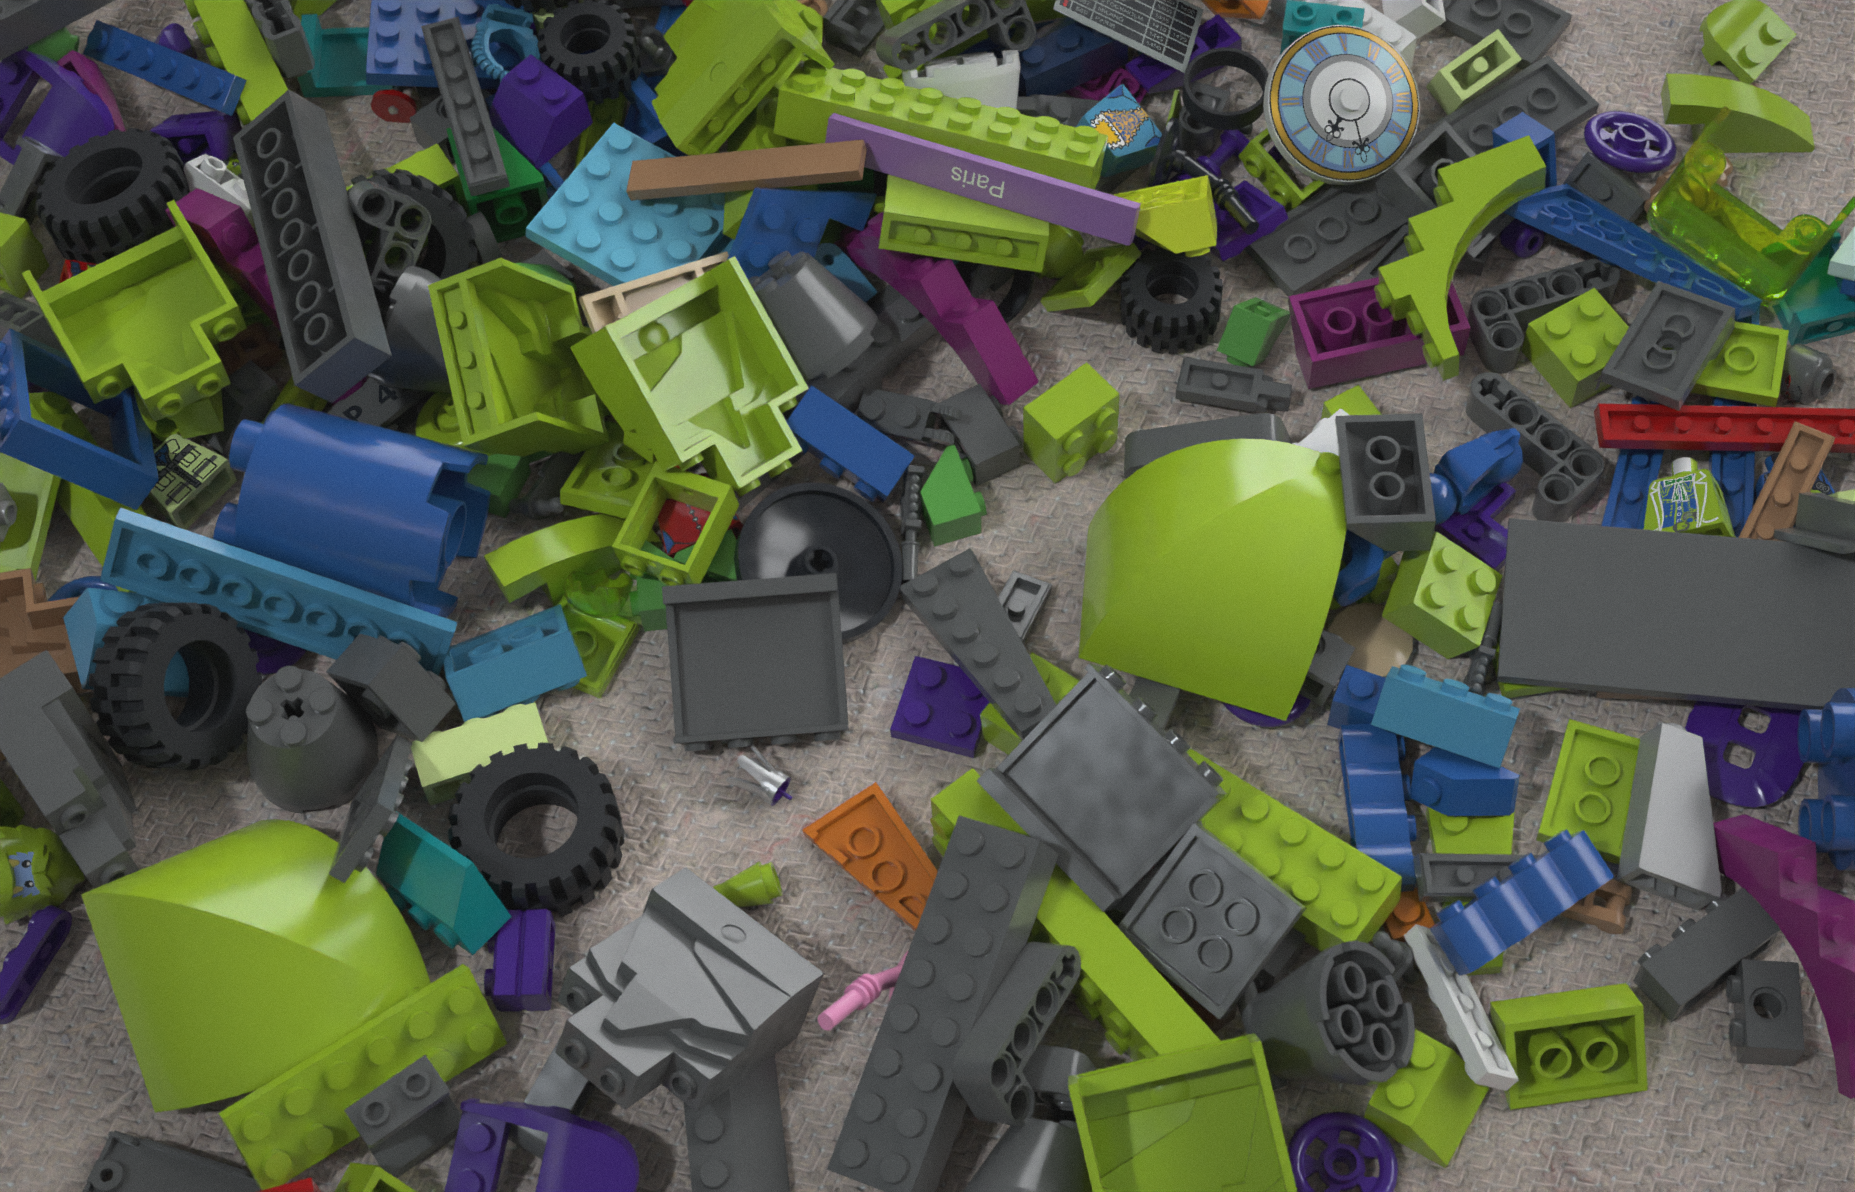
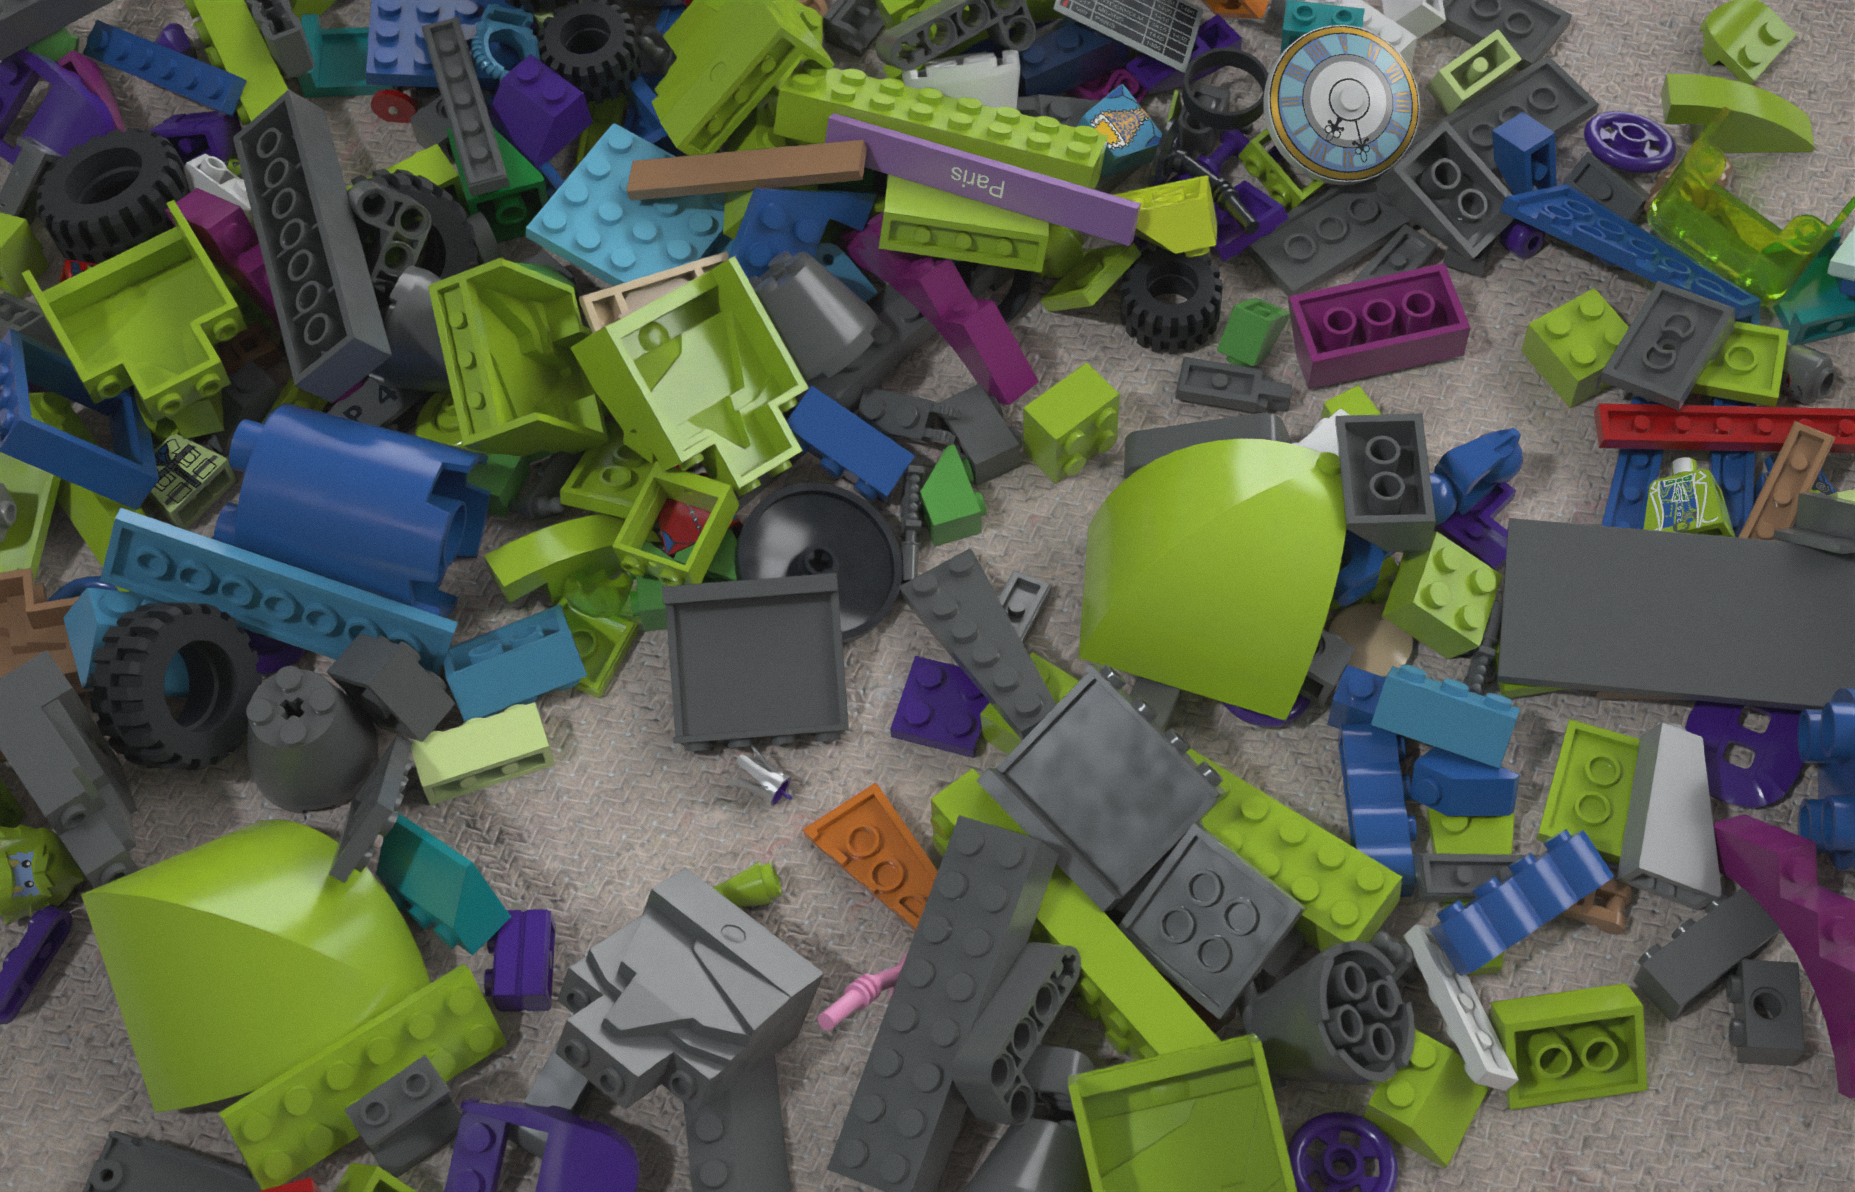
black tyre [448,742,624,917] -> none
lime arch [1374,135,1546,381] -> none
orange plate [1382,887,1435,943] -> none
dark grey beam [1466,372,1604,523] -> none
dark grey beam [1467,258,1621,374] -> none

